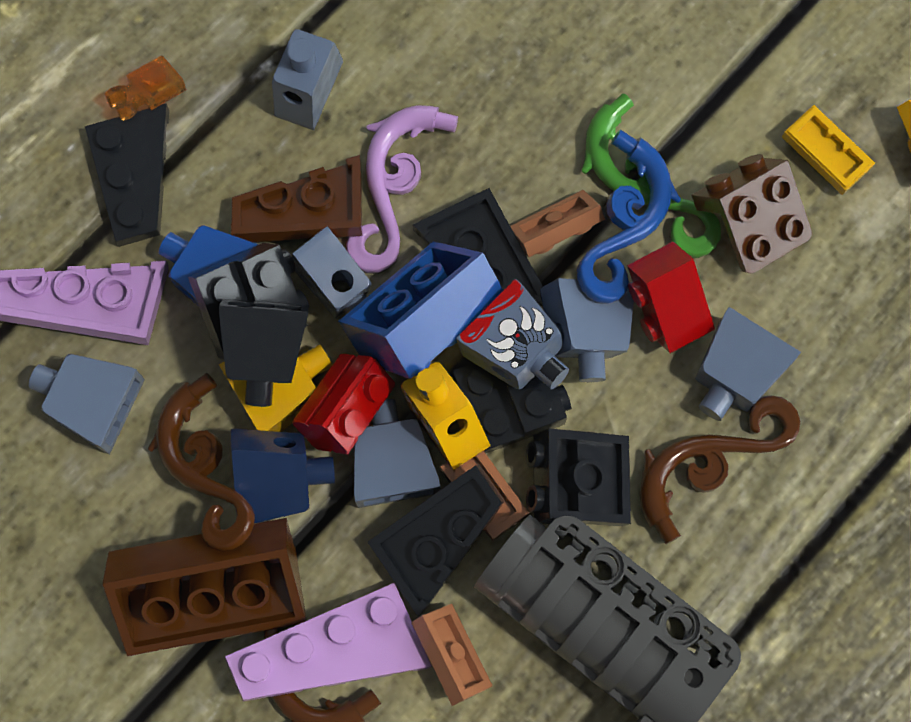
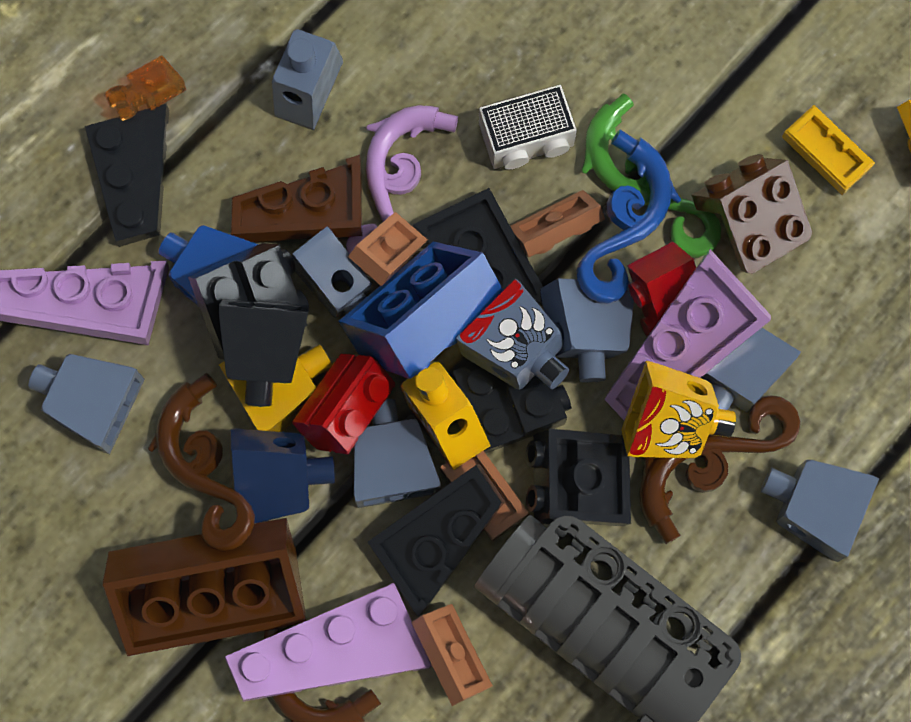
none -> nougat plate [348,212,428,286]
none -> brick [479,85,577,169]
none -> lavender wing [605,249,771,421]
none -> yellow torso [621,361,736,458]
none -> sand blue torso [761,460,879,562]

